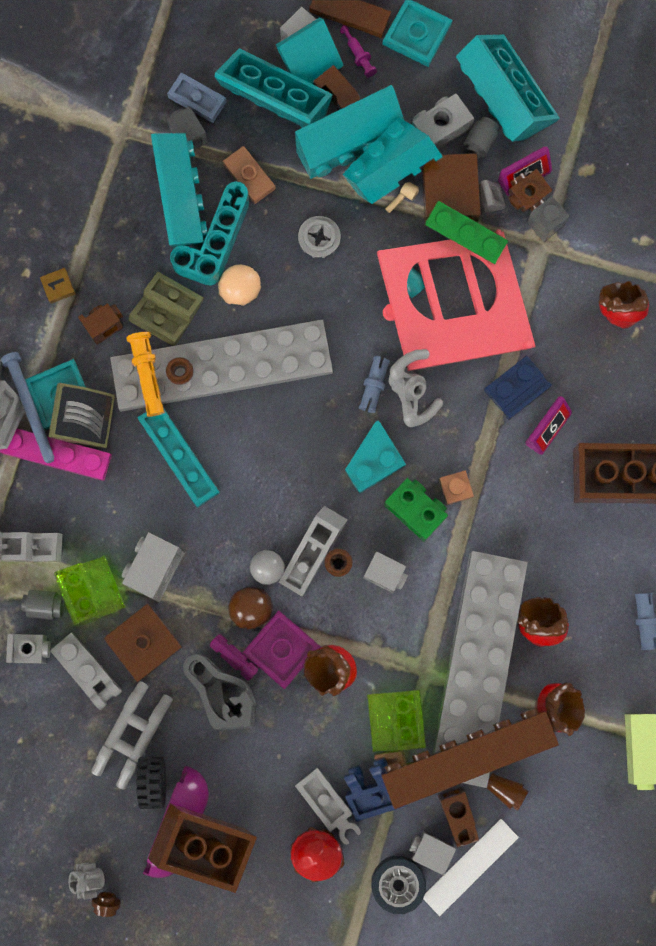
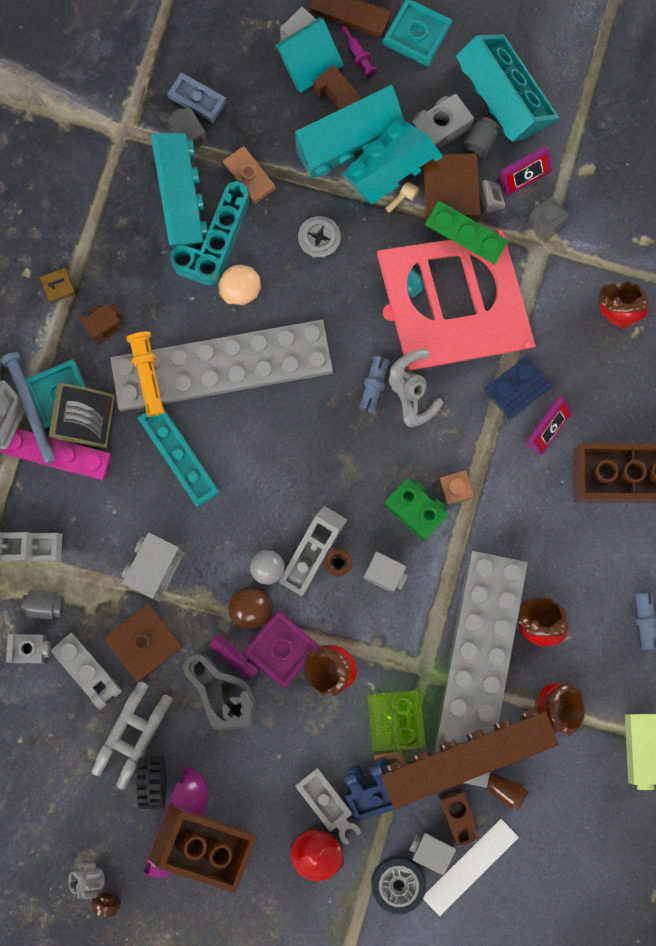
clear neon green brick [54,556,125,626] -> none
olive slope [129,272,204,346] -> none
reddish brown plate [166,357,194,385] -> none
teal slope [214,48,333,128] -> none
teal wing [345,420,406,494] -> none
reddish brown brick [508,169,553,213] -> none

